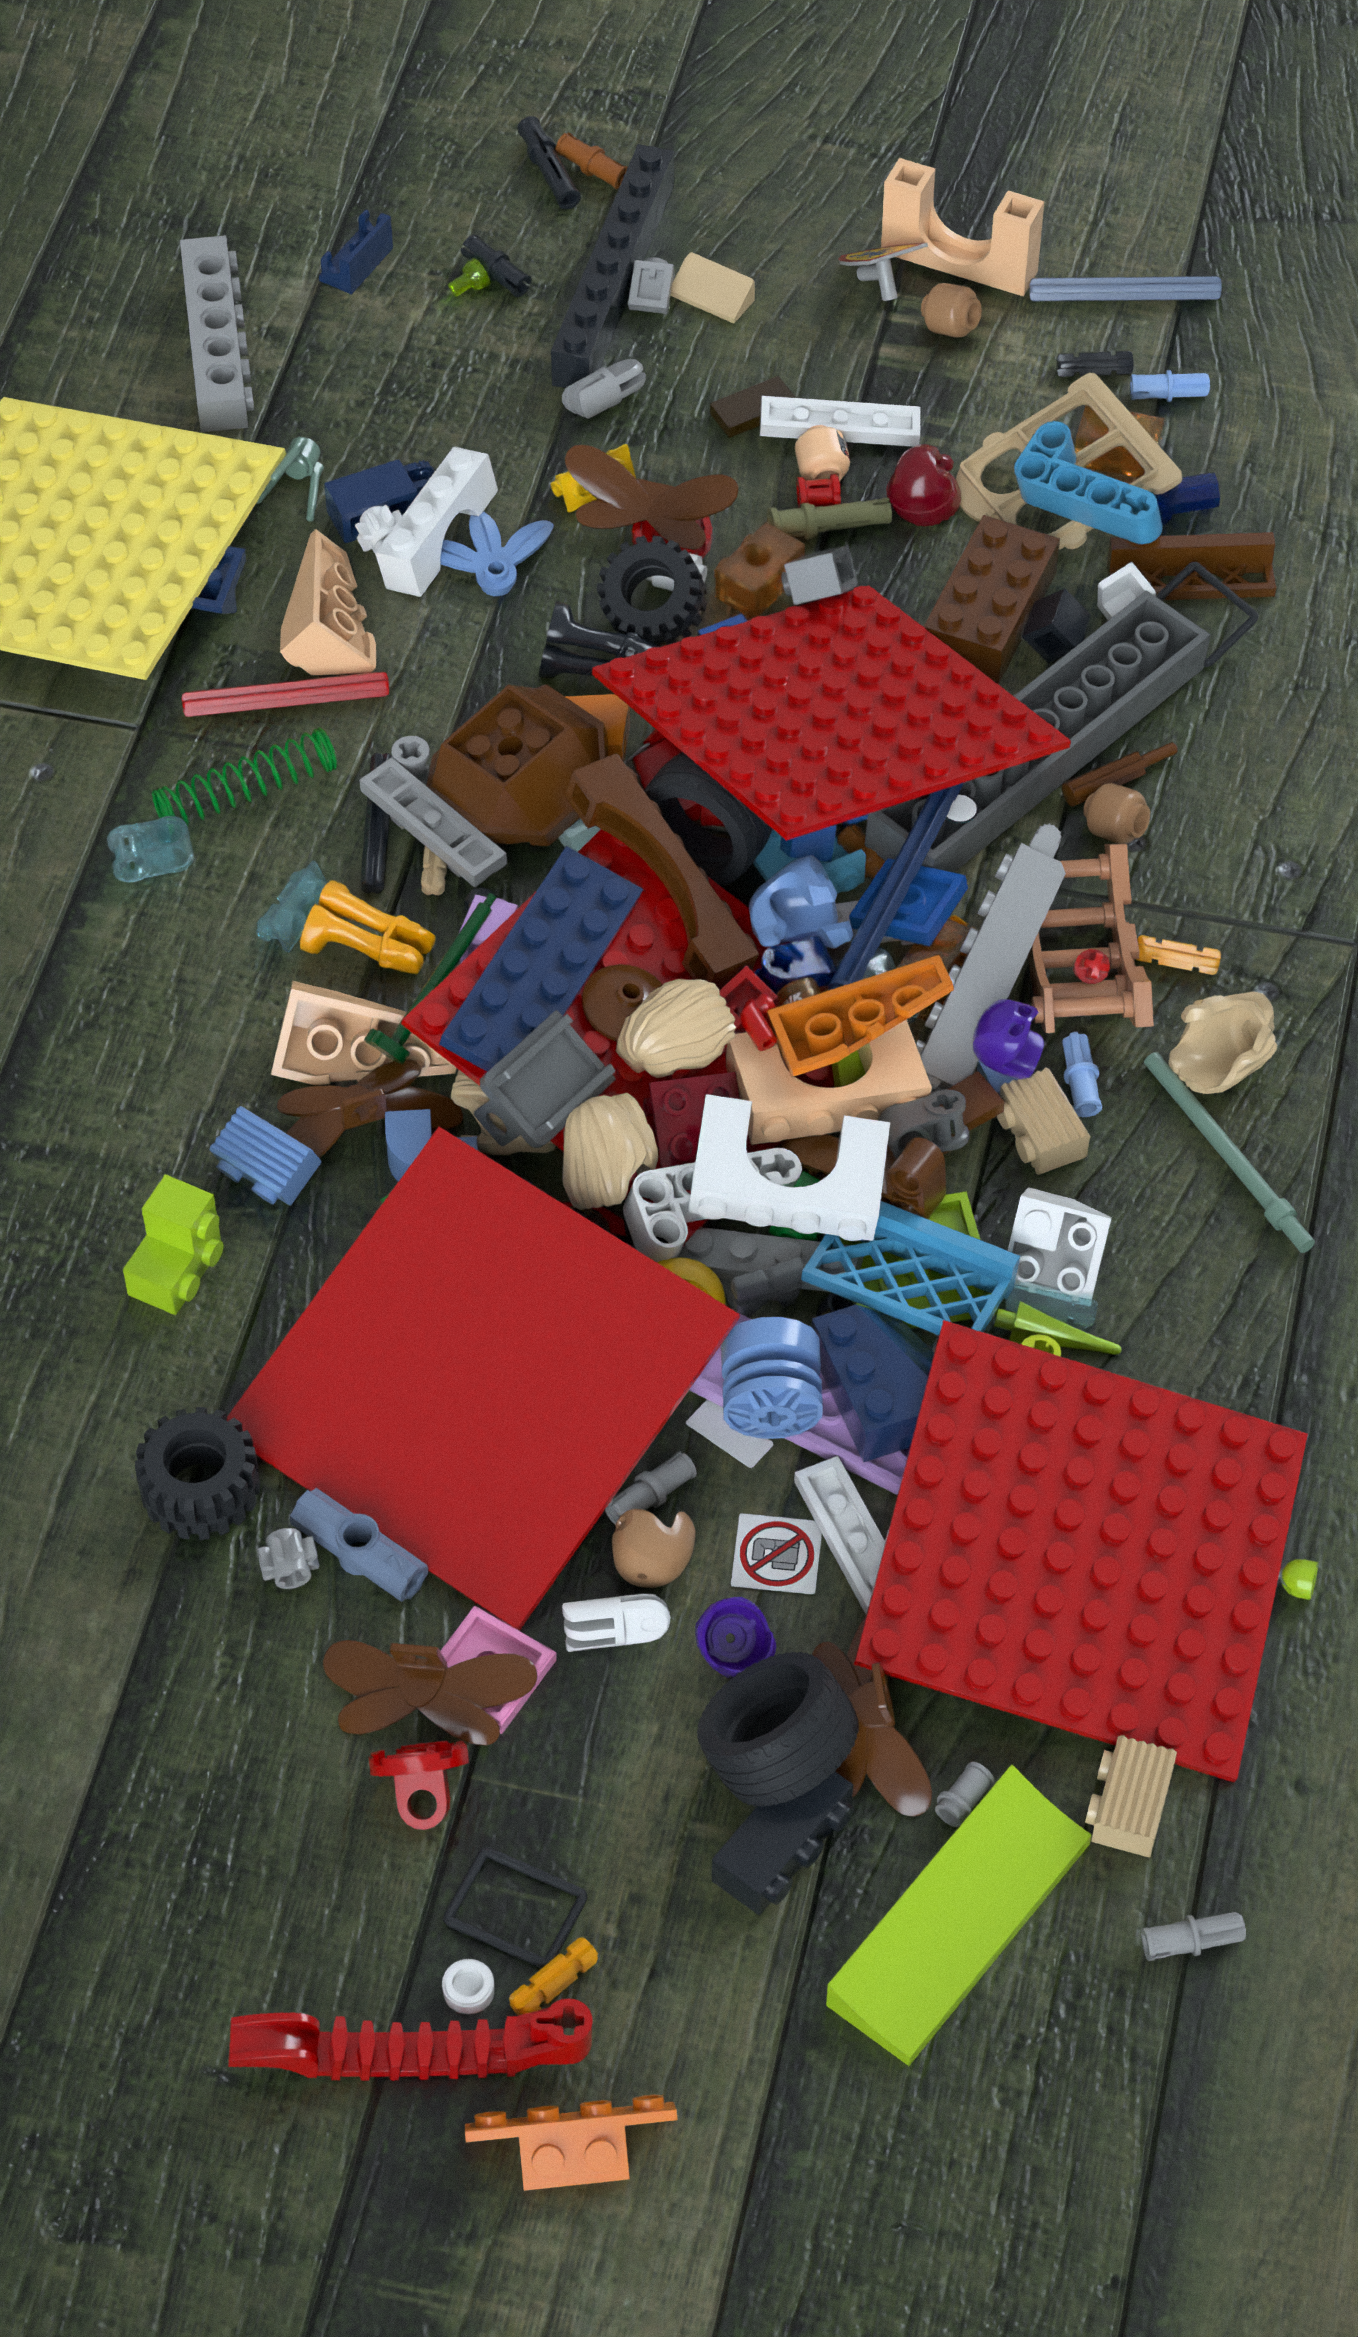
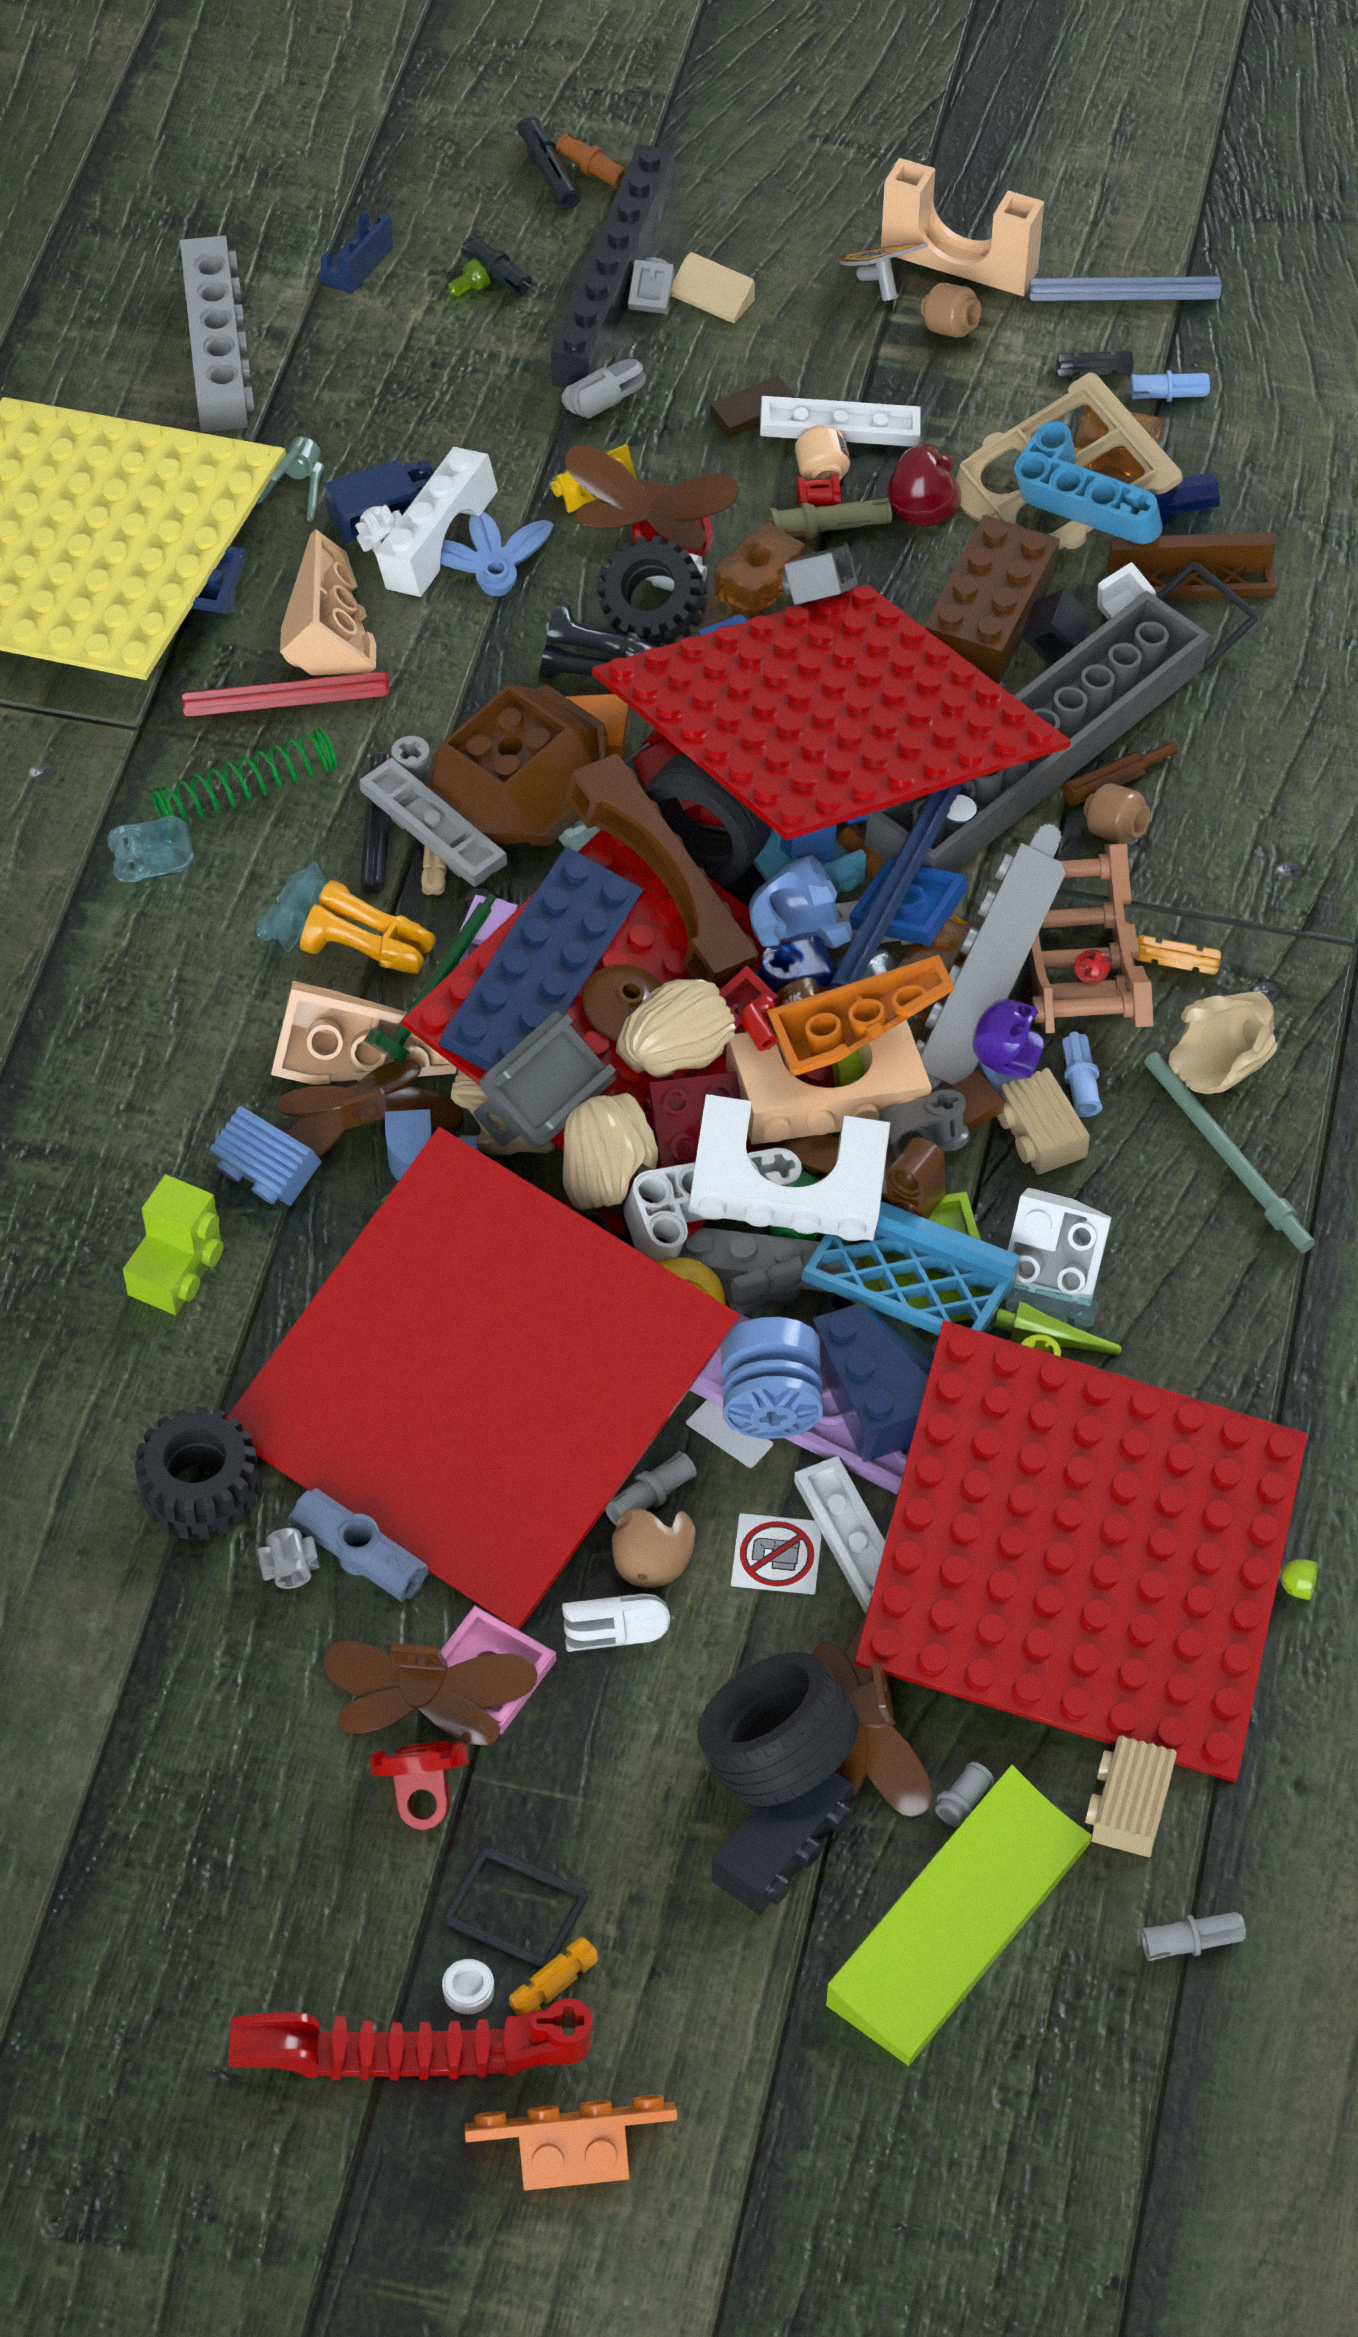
dark purple helmet [695,1597,777,1679] -> none

